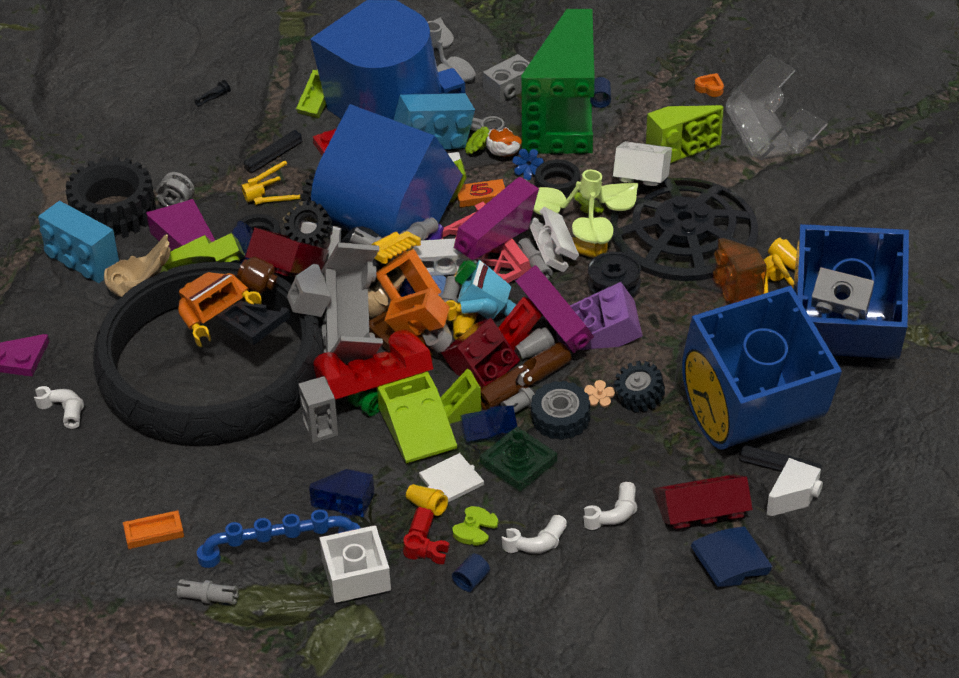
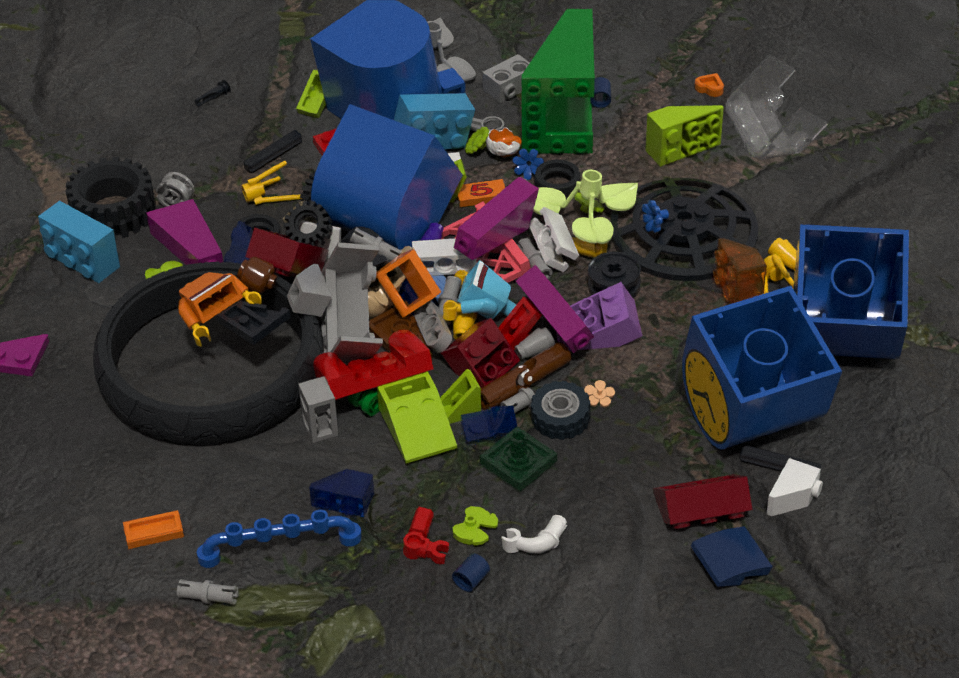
white piece [34,386,84,429] -> none
tan hair [104,235,171,297] -> none
lime slope [164,233,245,270] -> none
white brick [319,525,391,603] -> none
yellow piece [371,231,421,264] -> none
orange brick [384,288,450,336] -> none
light grey pin [400,217,439,241] -> none
yellow cone [406,484,448,516] -> none
white piece [419,453,484,502] -> none
green tile [455,260,477,285] -> none
white piece [583,482,637,530] -> none
white brick [613,141,672,186] -> none
black wheel [614,361,665,412] -> none
light grey brick [811,267,874,320] -> none
none -> blue plant [642,200,669,233]

